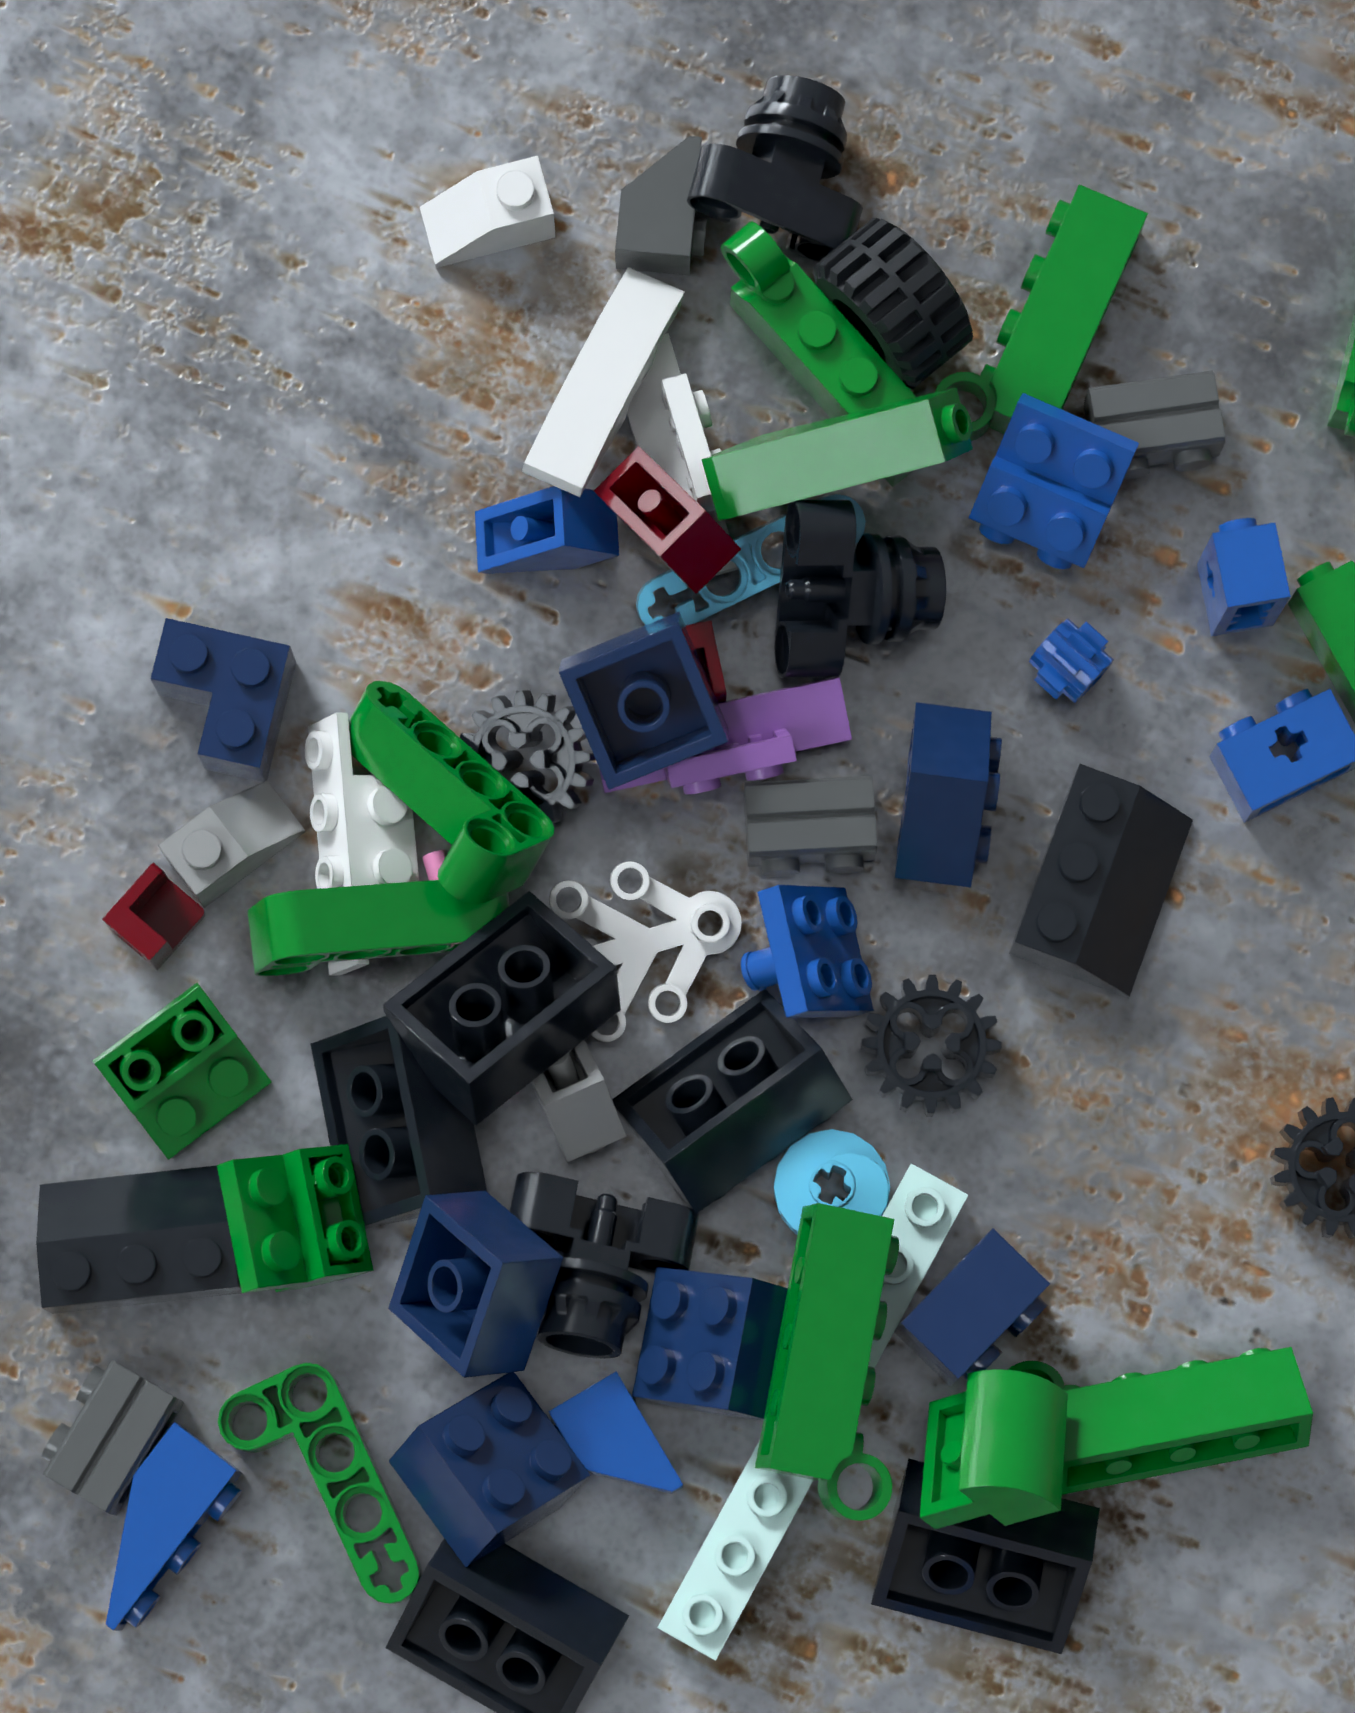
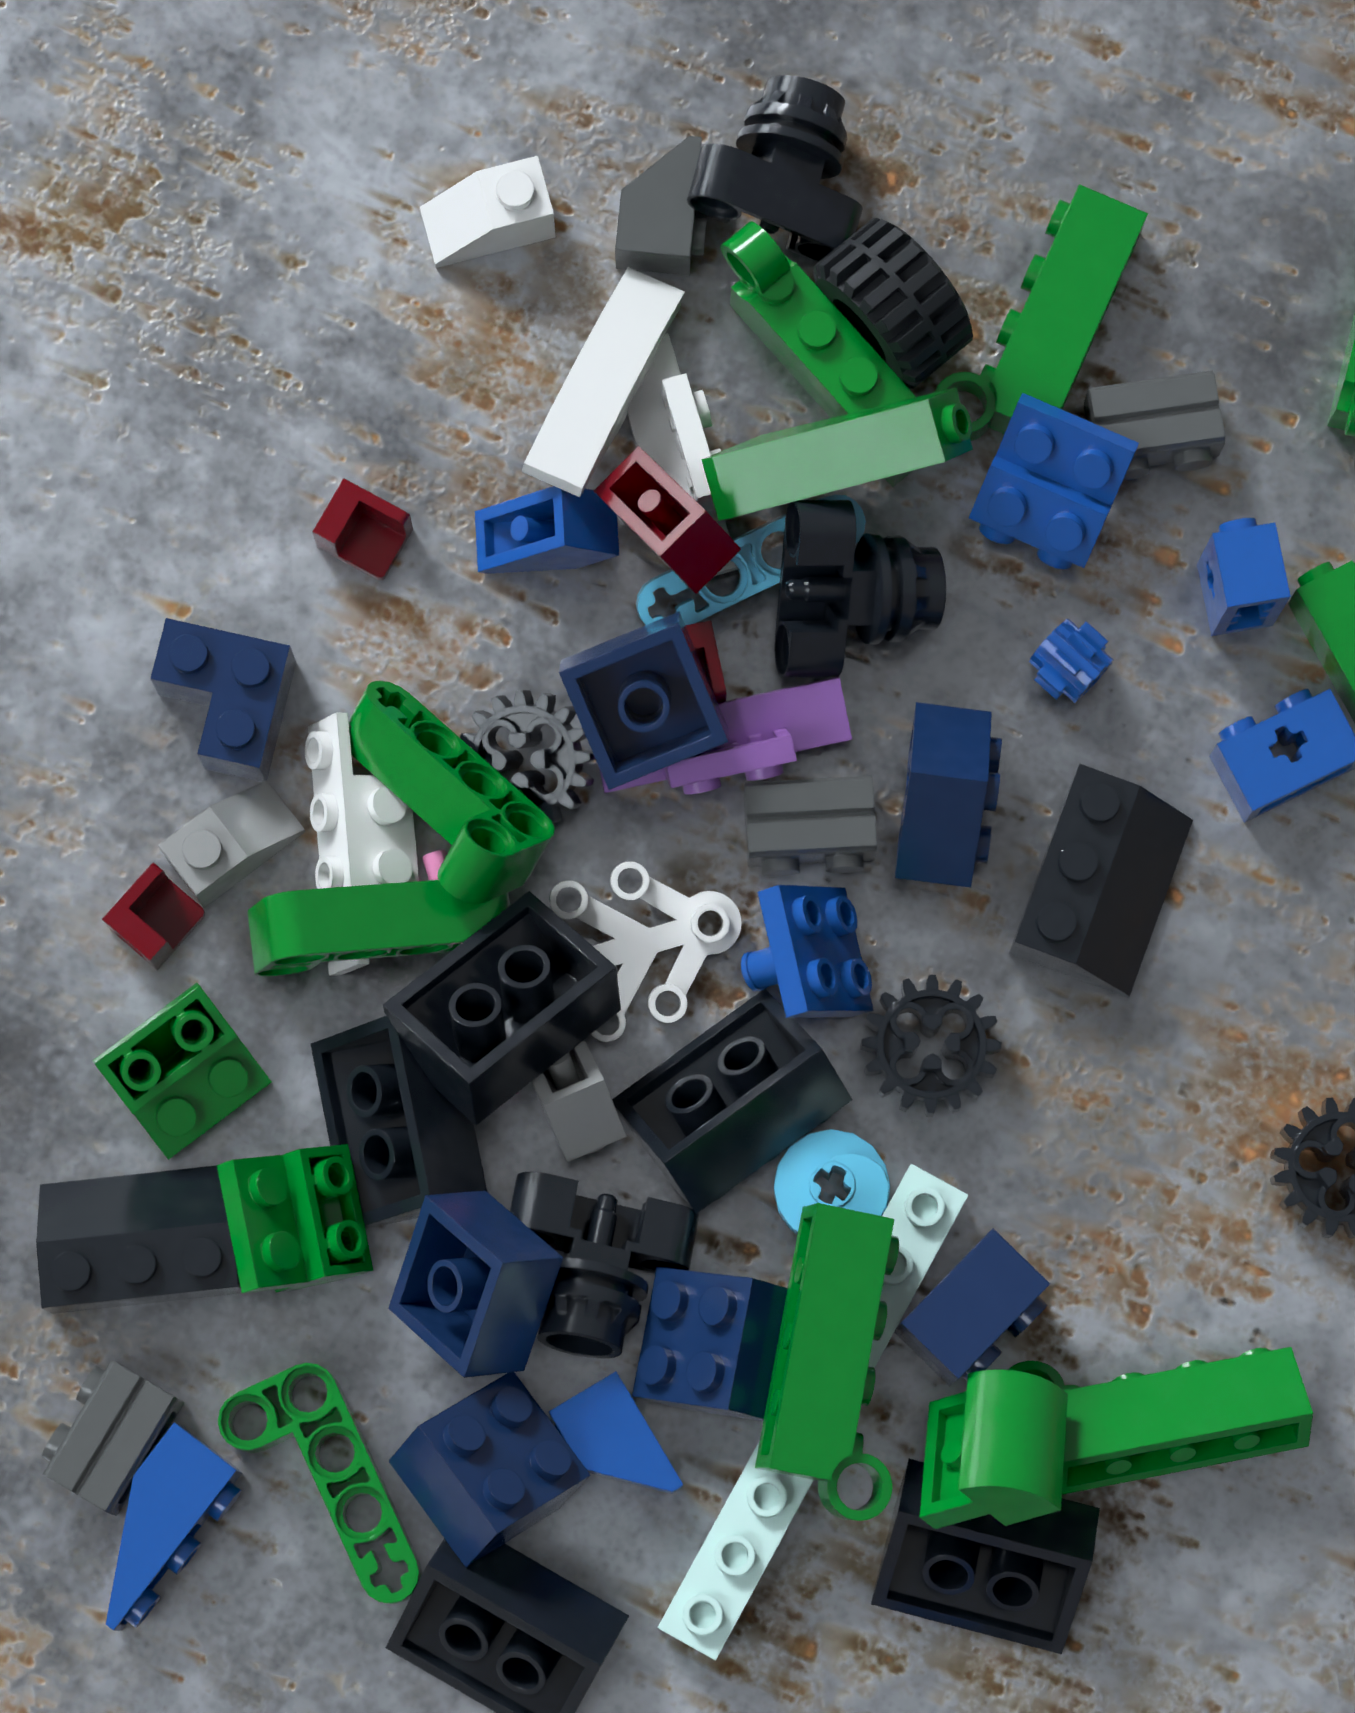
none -> dark red panel [312,478,413,581]

